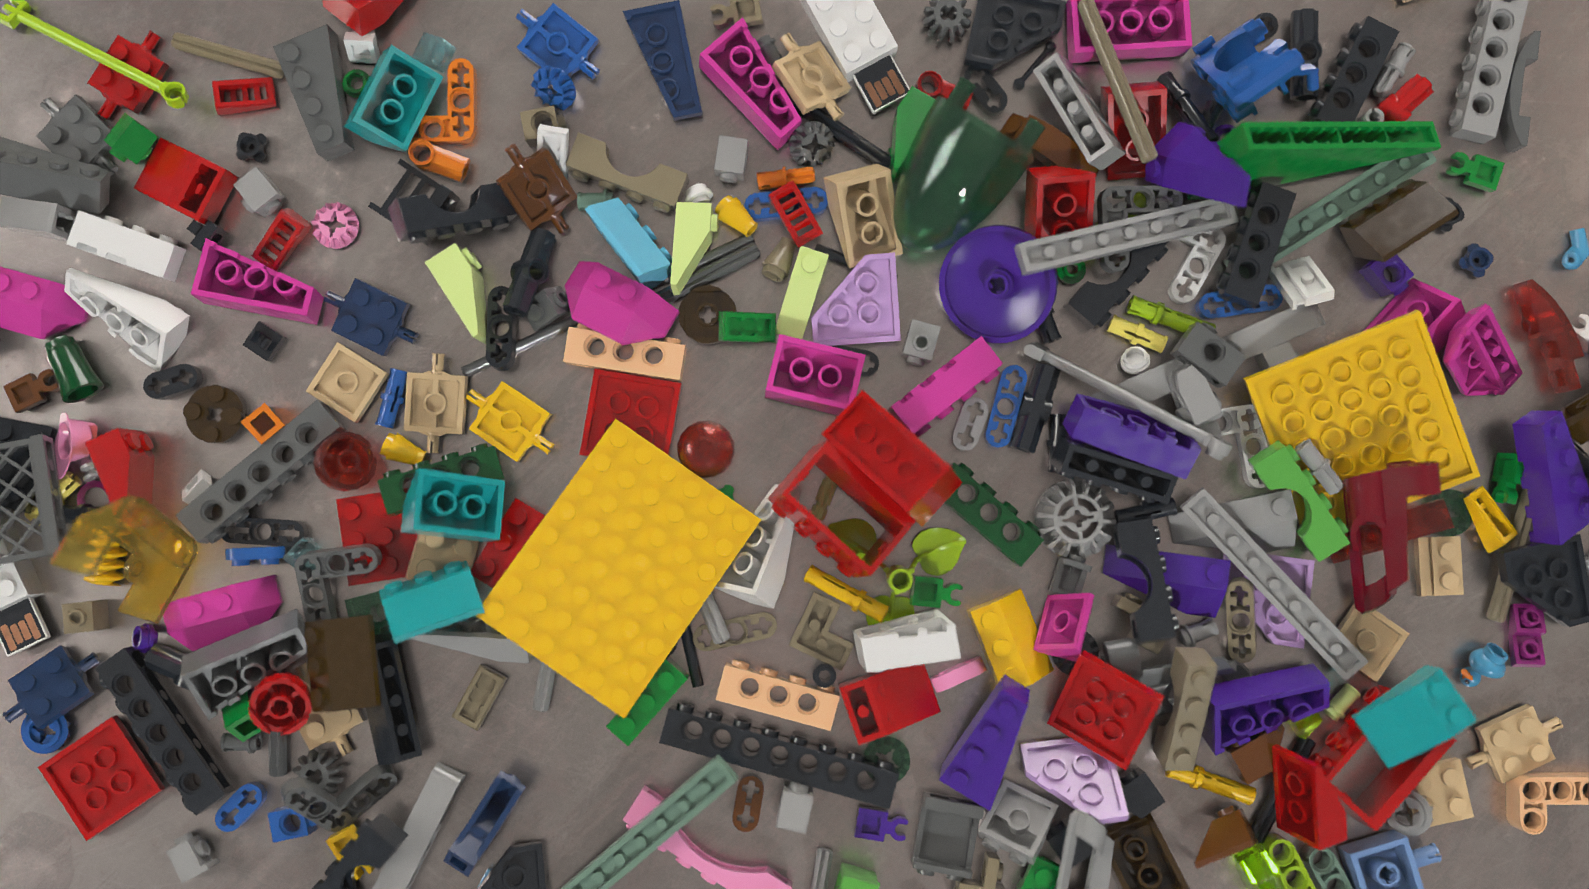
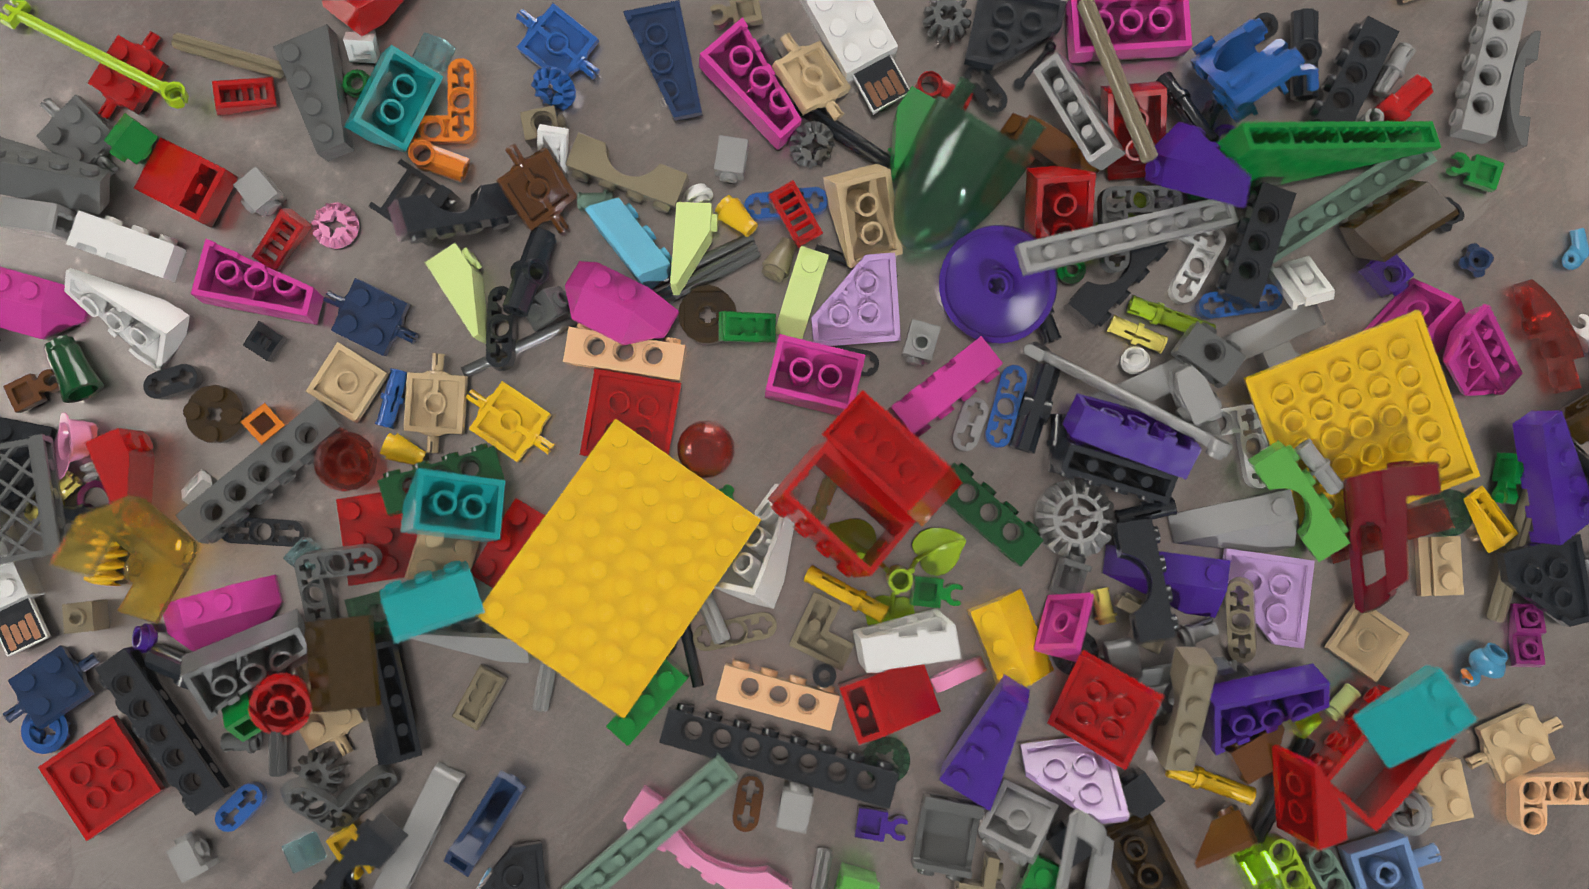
black tile [186,220,228,251] -> none
blue plate [225,546,286,566] -> none
black plate [236,132,267,162] -> none
blue brick [267,804,318,843] -> none
orange axle [757,166,815,191] -> none
light grey plate [1180,487,1369,681] -> none
none -> clear light blue slope [281,831,327,873]
none -> light yellow pin [1090,587,1118,625]

